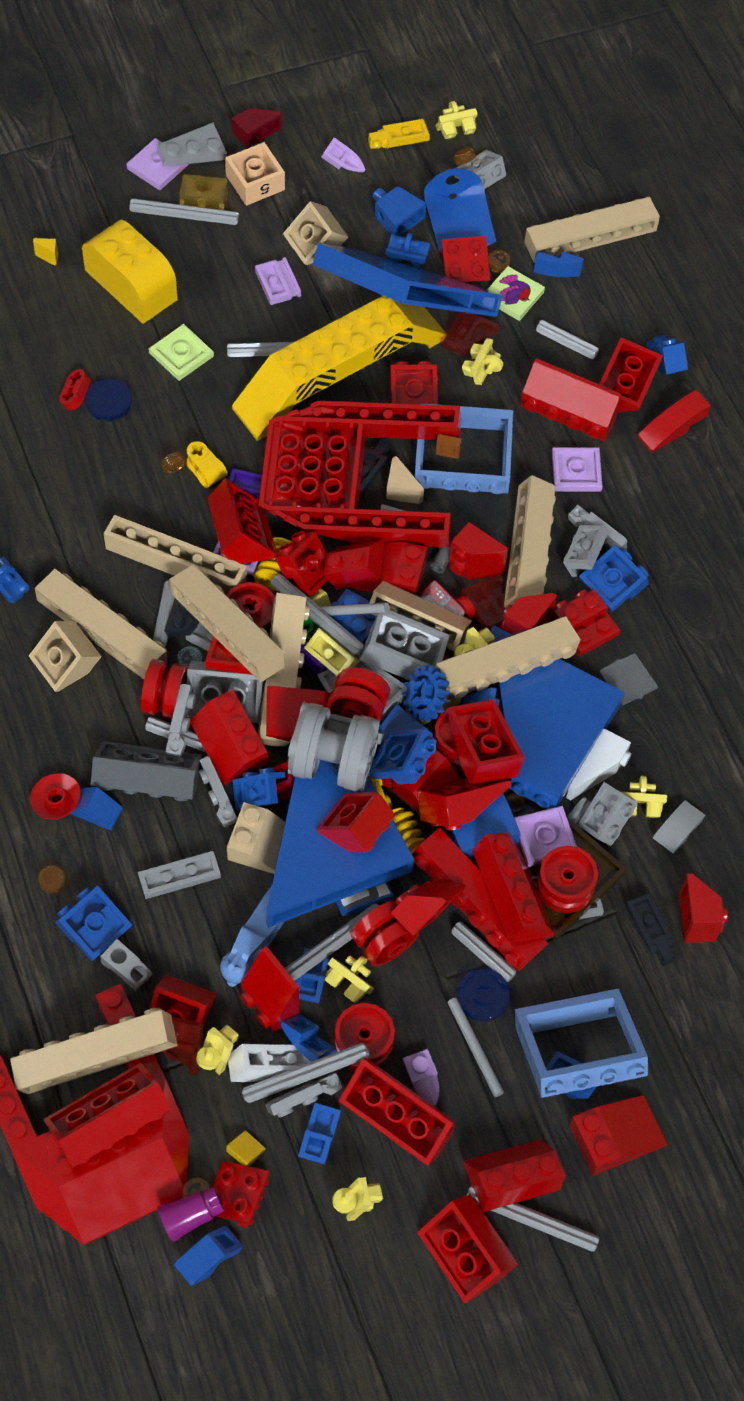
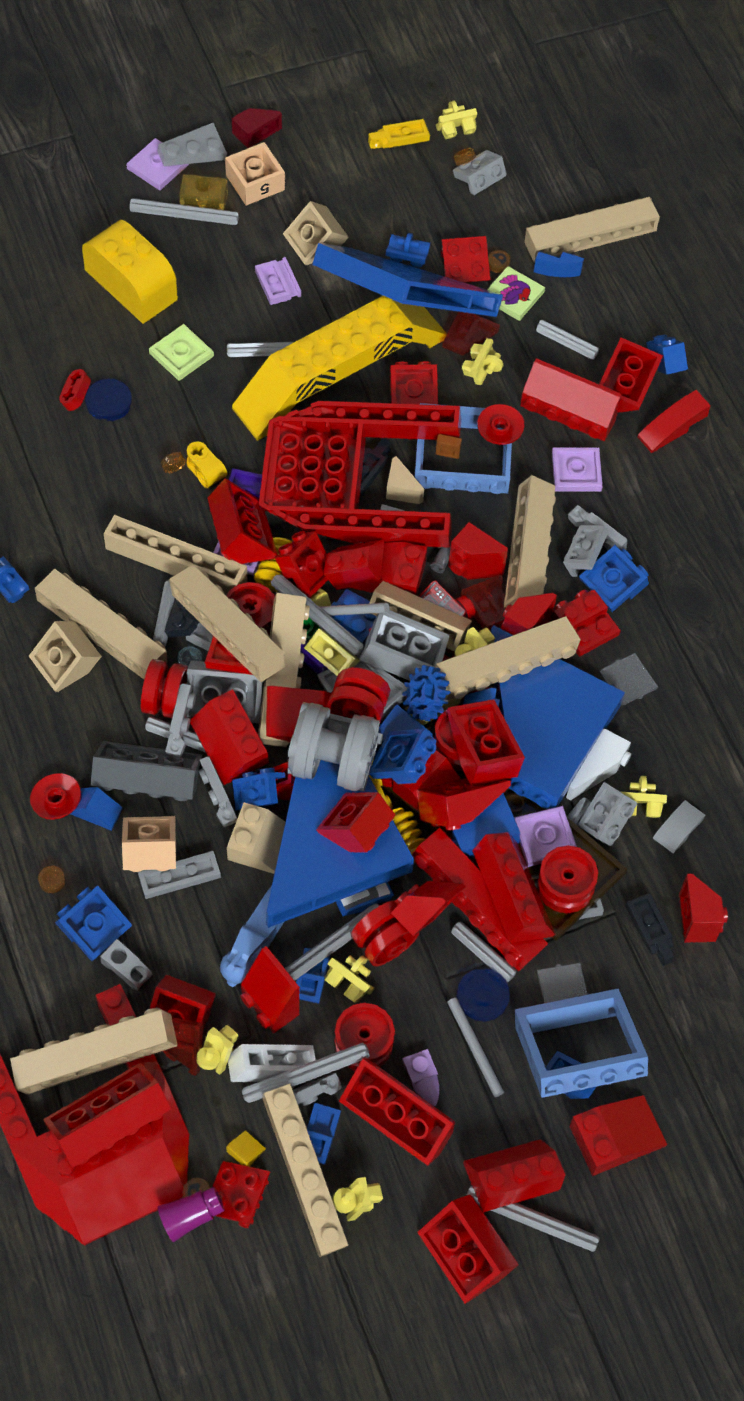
yellow slope [33,238,58,266] -> none
blue slope [174,1225,243,1286] -> none
blue slope [281,1014,336,1062] -> none
lavender plate [321,138,365,172] -> none
blue torso [373,187,426,236] -> none
blue piece [424,168,496,253] -> none
none -> light nougat brick [122,816,176,872]
none -> tan brick [262,1084,348,1257]
none -> red dish [477,404,524,445]
none -> clear piece [537,963,588,1003]

